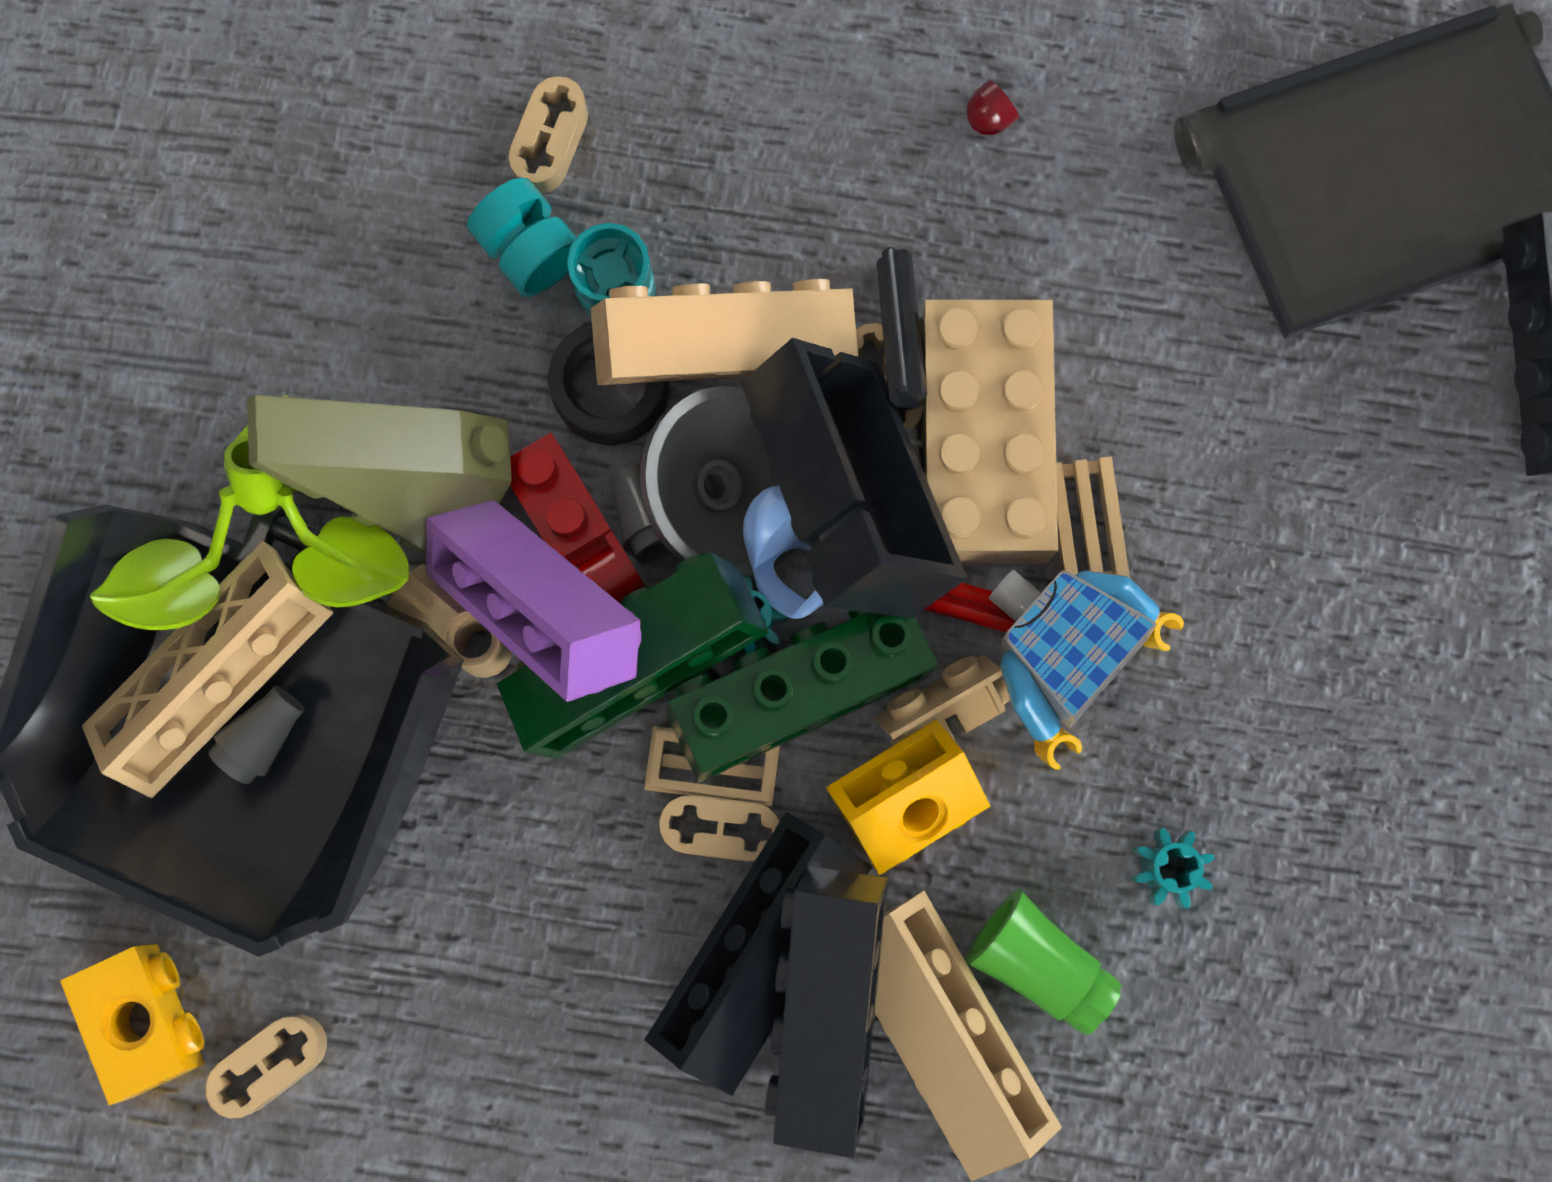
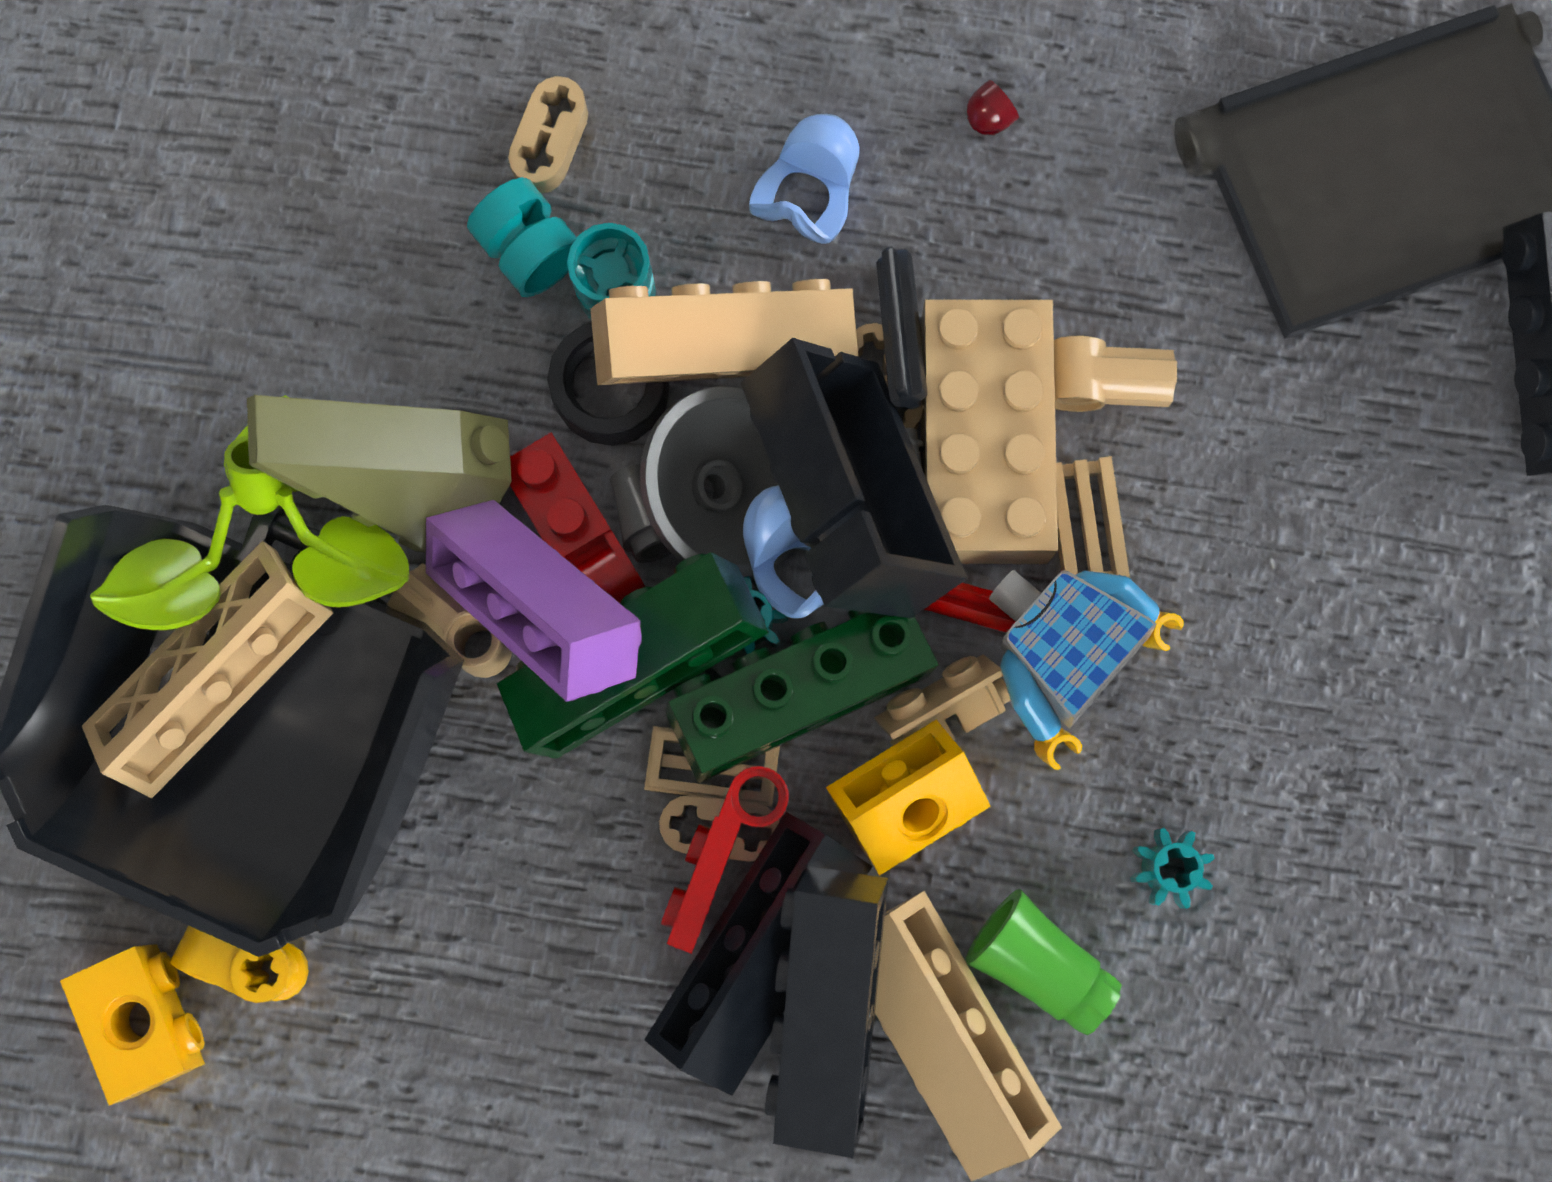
tan beam [206,1014,327,1119] -> none
dark grey cone [208,685,305,784] -> none
none -> yellow piece [170,925,309,1003]
none -> red plate [661,766,789,954]
none -> light blue piece [749,114,859,244]
none -> tan piece [1054,336,1177,412]

